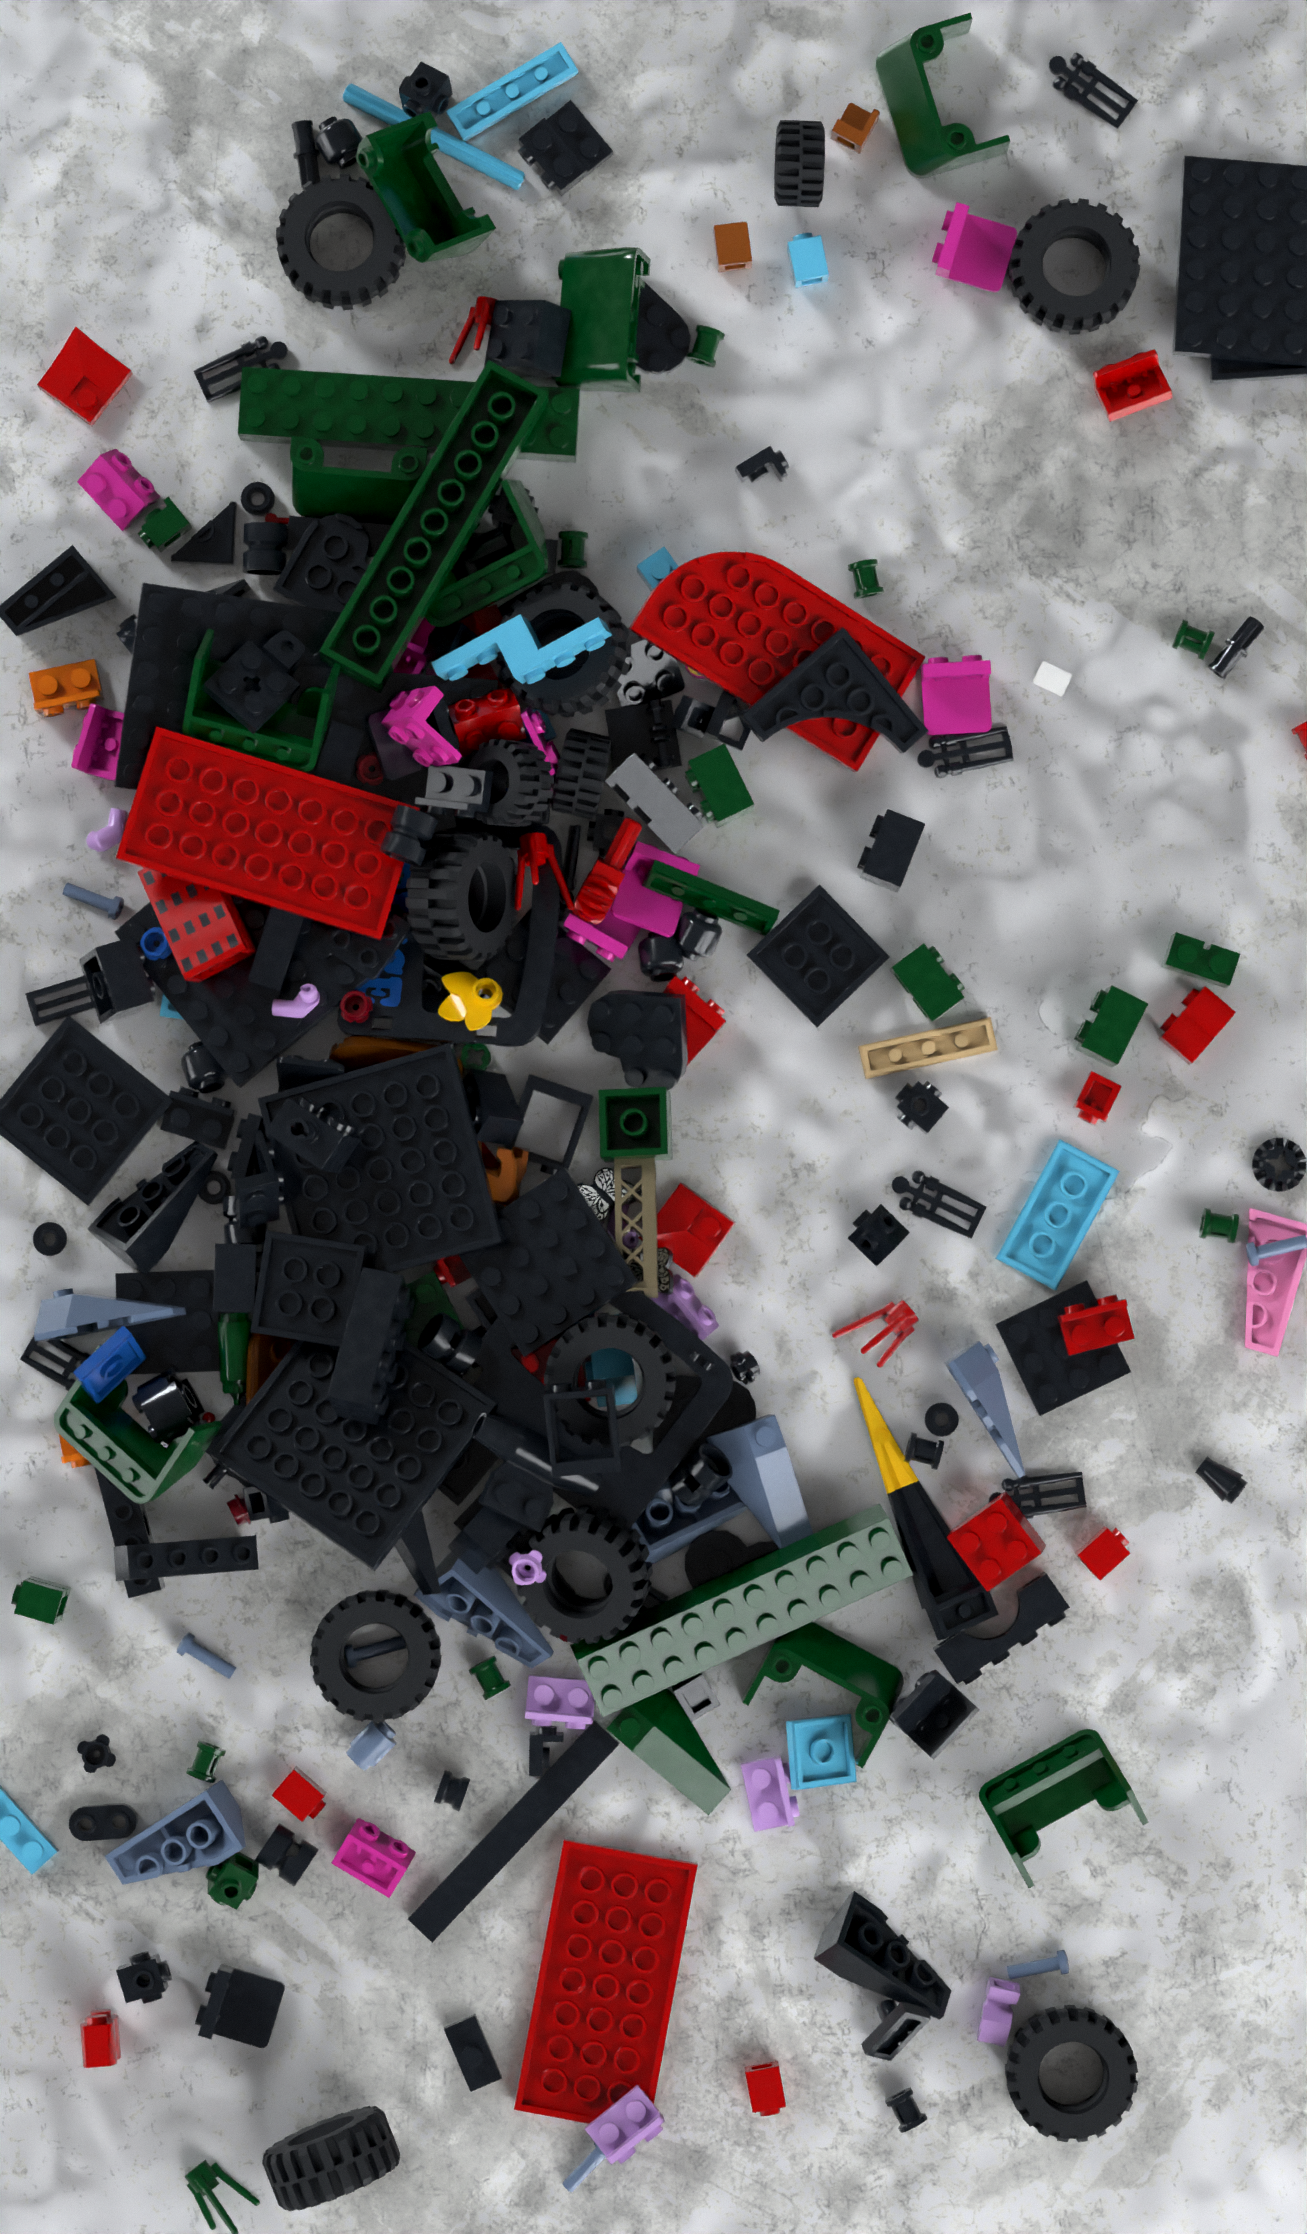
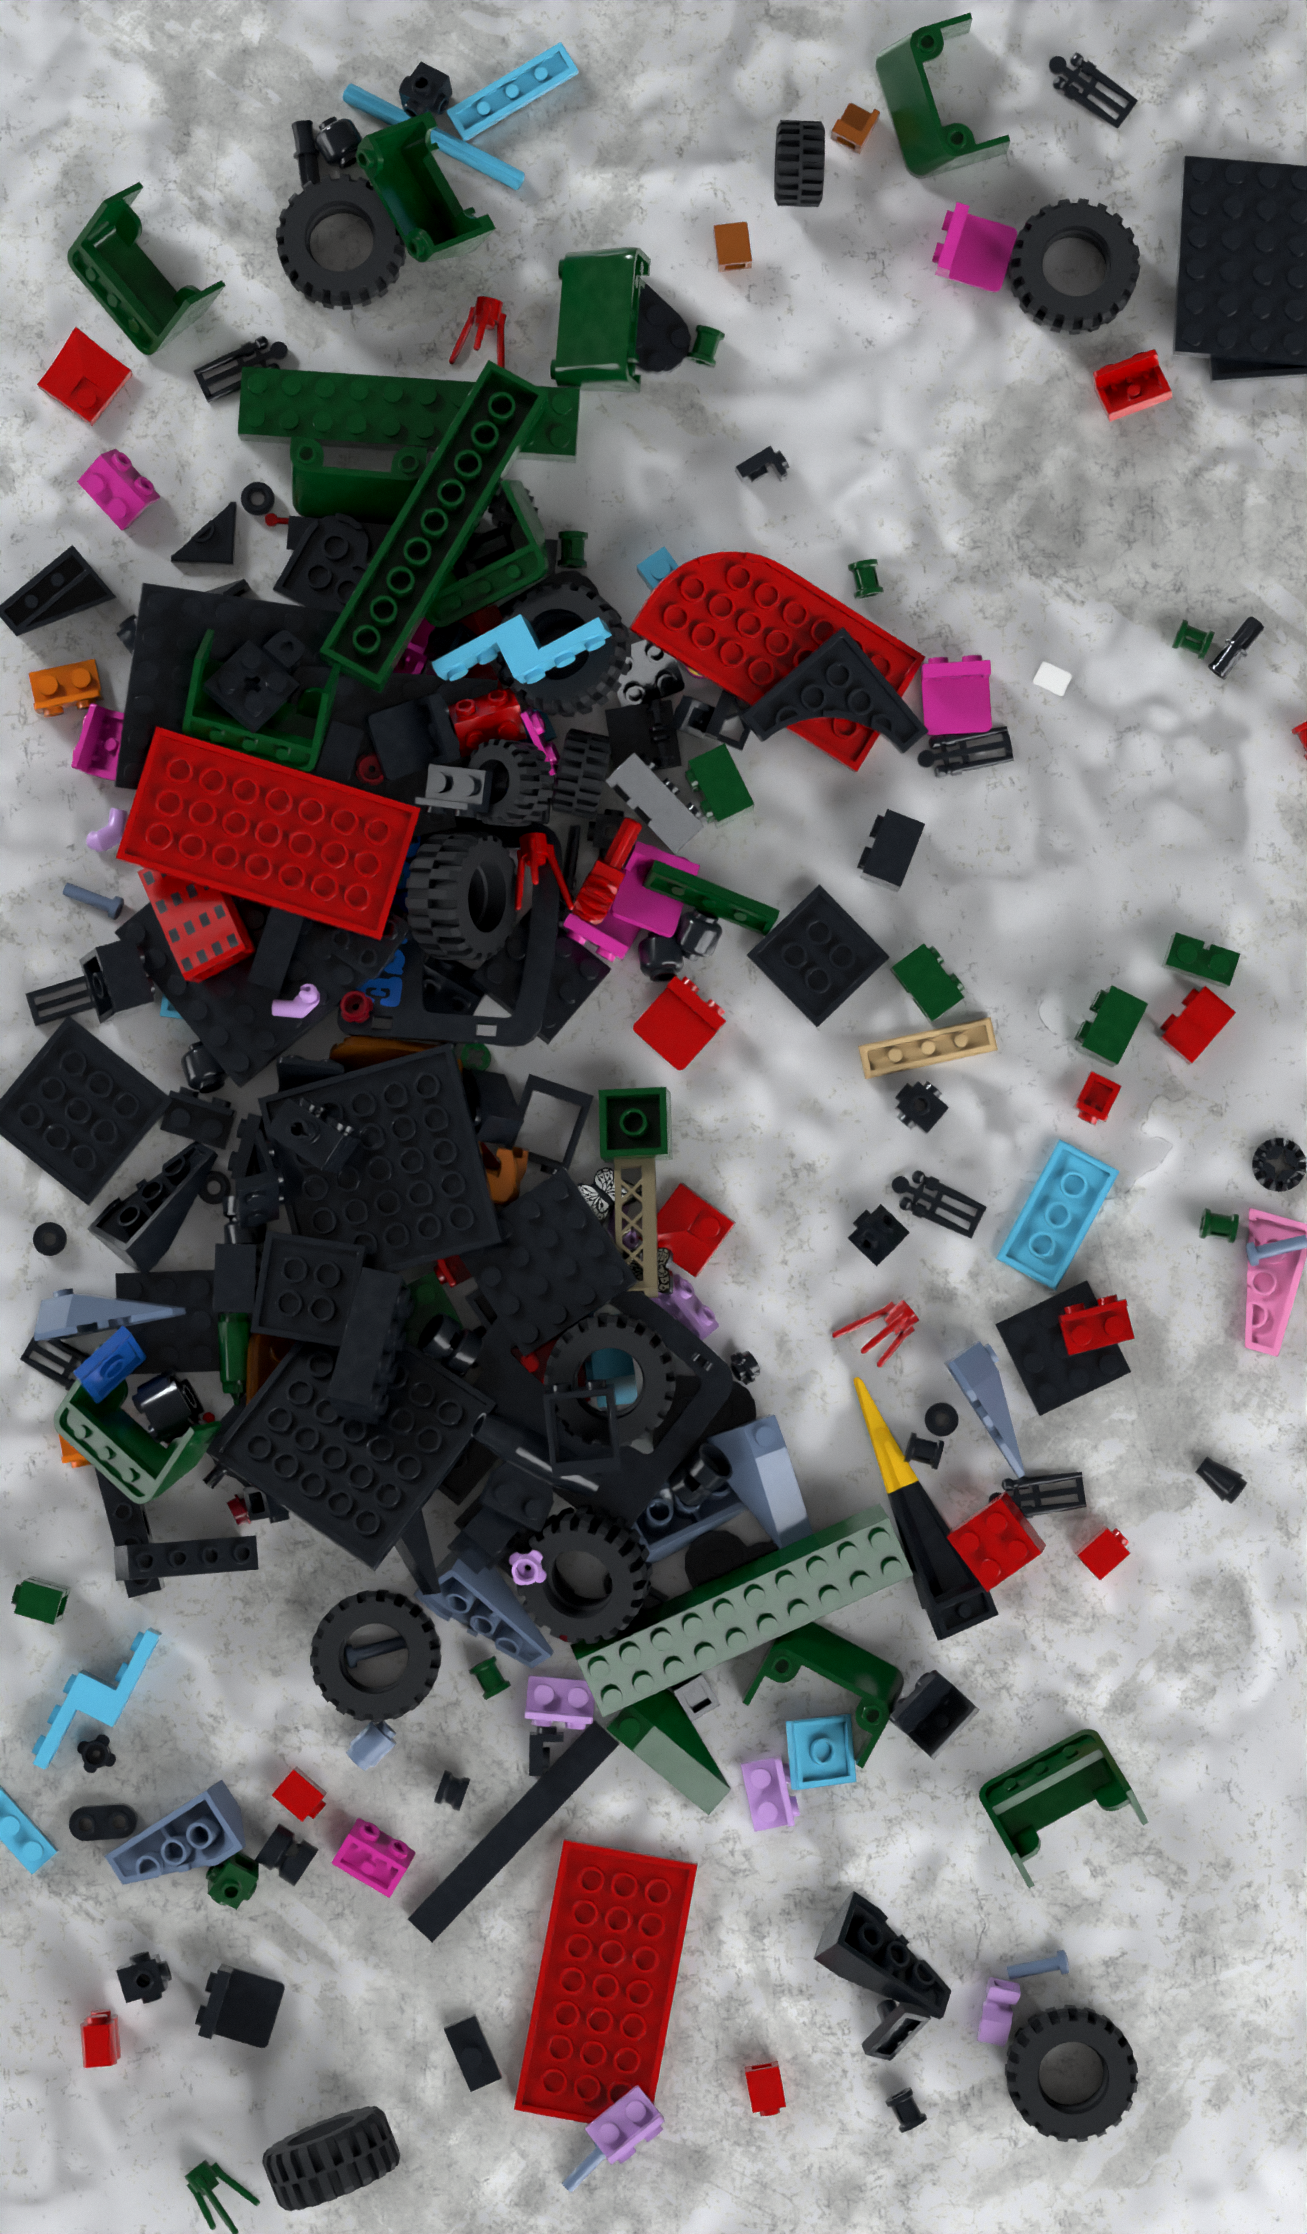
dark green brick [137,496,192,552] -> none
blue plate [140,927,172,961] -> none
sand blue piece [177,1633,236,1679] -> none
dark green bush [186,1741,226,1783] -> none
black wheel [243,522,288,576] -> none
black wheel [379,805,438,867] -> none
dark pink bracket [381,685,462,767] -> none
yellow plate [438,972,503,1031] -> none
black brick [484,300,571,377] -> none
black plate [518,100,613,197] -> none
black plate [587,990,688,1090] -> none
medium azure brick [787,233,829,288] -> none
black arch [933,1572,1070,1685] -> none
none -> medium azure bracket [32,1627,162,1770]
none -> dark green windscreen [67,182,226,355]

